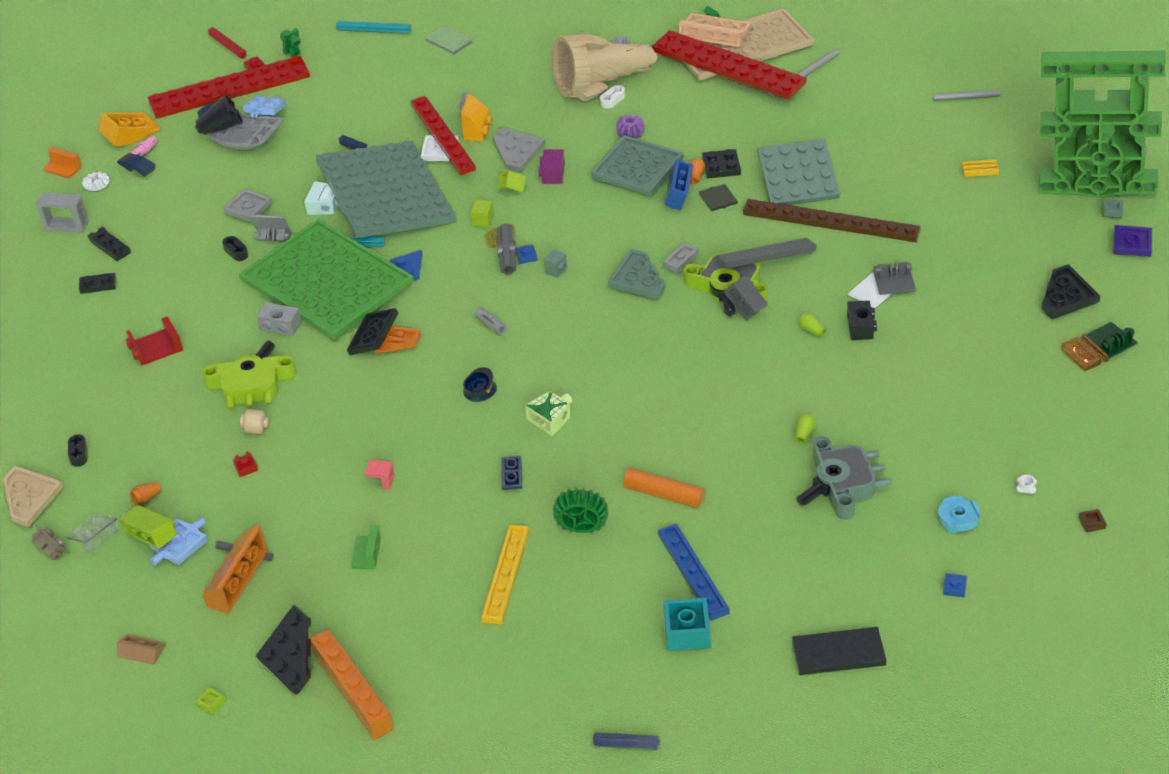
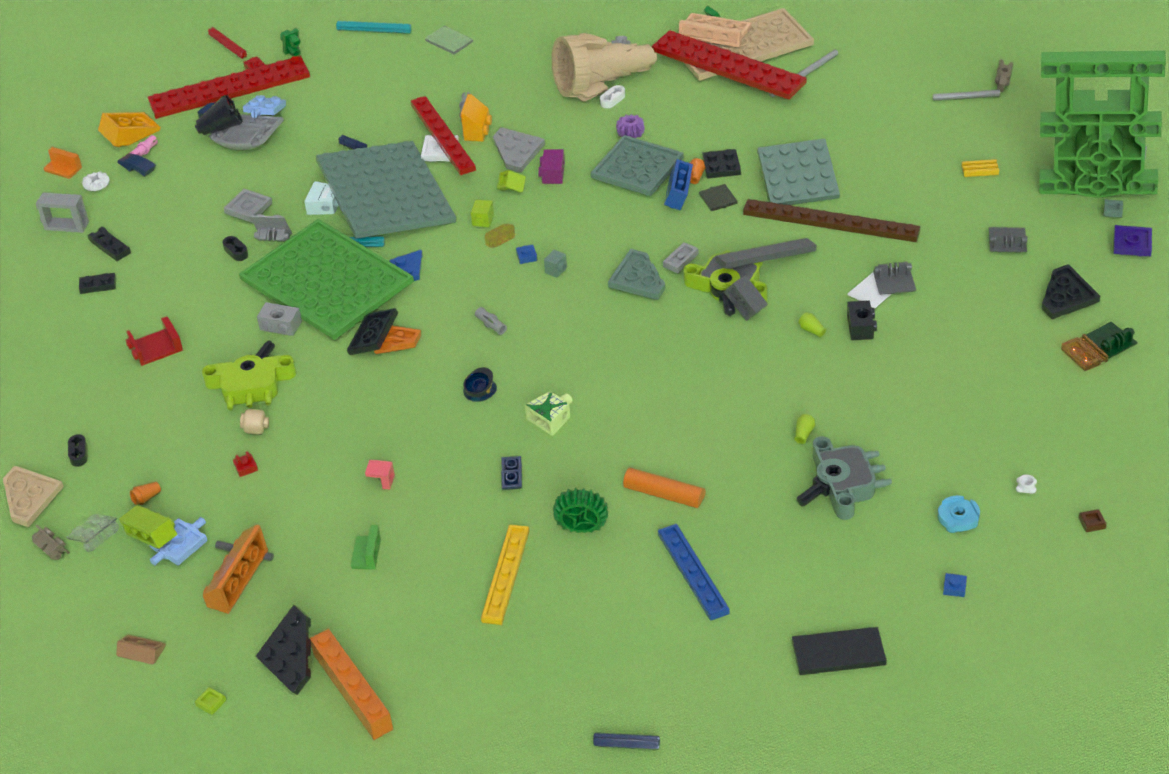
dark grey piece [497,224,517,275] -> none
teal brick [663,598,711,651] -> none
none -> dark grey hinge [989,227,1028,253]
none -> dark tan hinge [995,59,1013,92]

